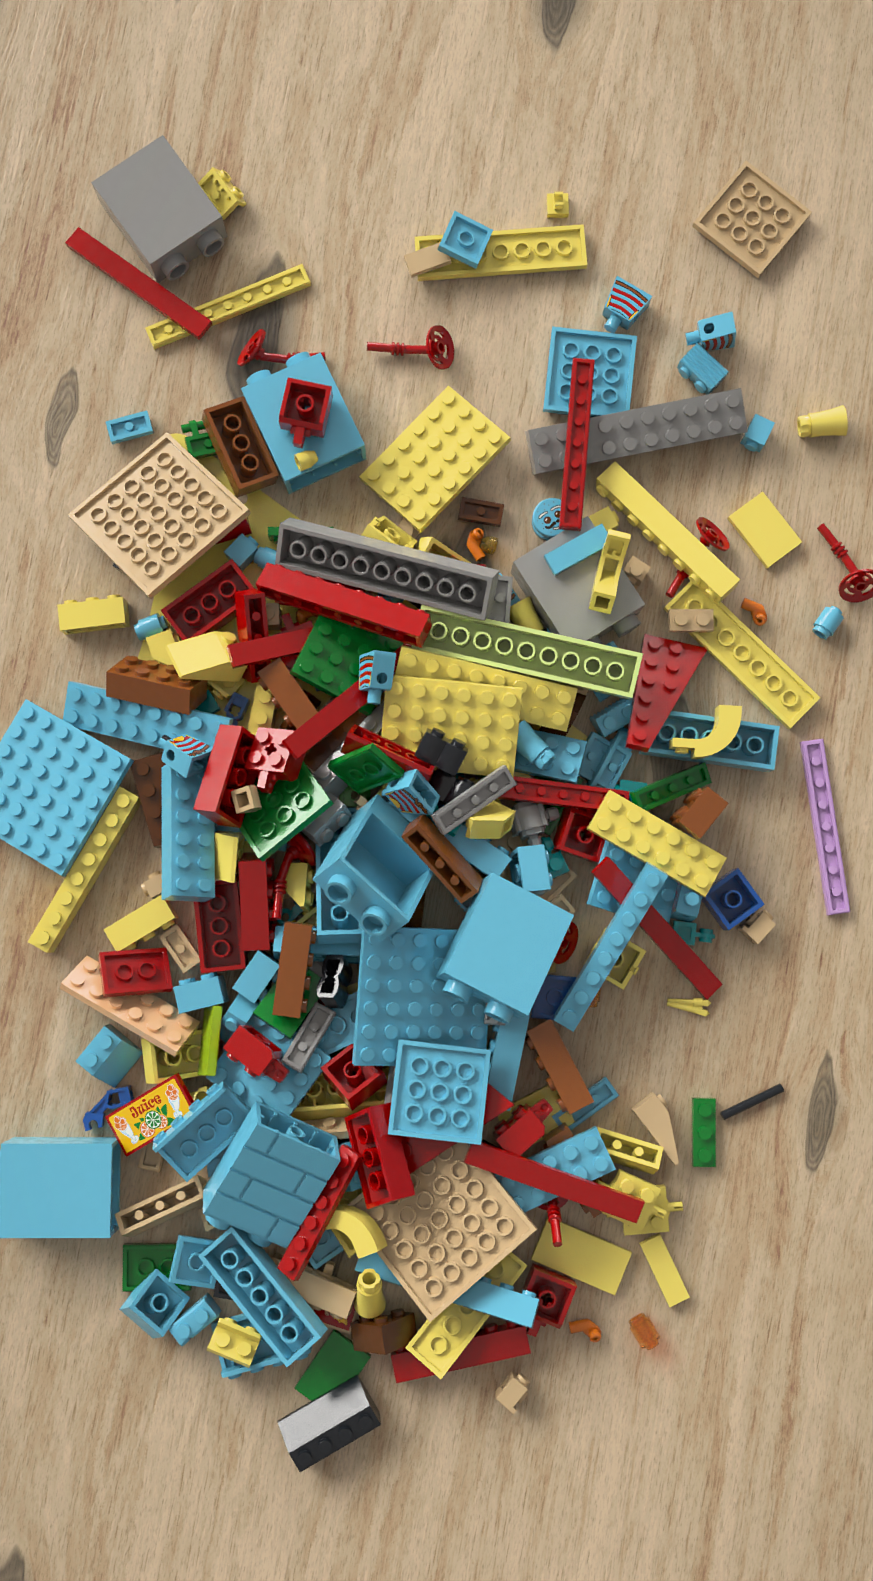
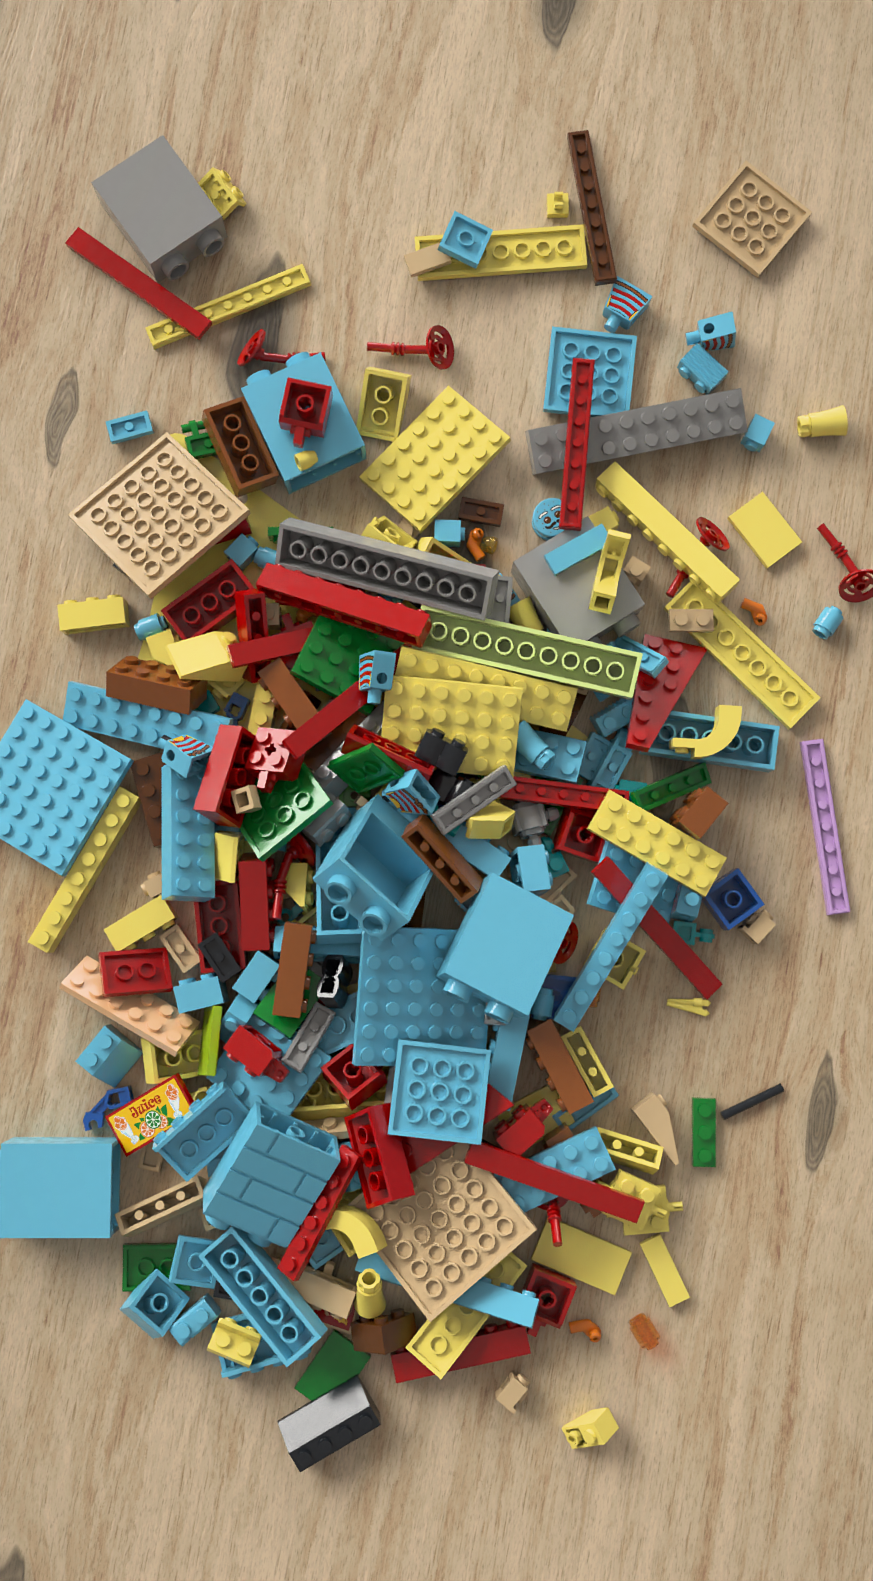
none -> black plate [198,932,242,983]
none -> light yellow slope [356,367,412,442]
none -> medium azure brick [434,520,465,547]
none -> medium azure brick [530,988,555,1021]
none -> light yellow brick [561,1026,614,1098]
none -> light yellow slope [561,1407,619,1449]
none -> reddish brown tile [567,130,617,286]
none -> medium azure tile [614,635,669,678]

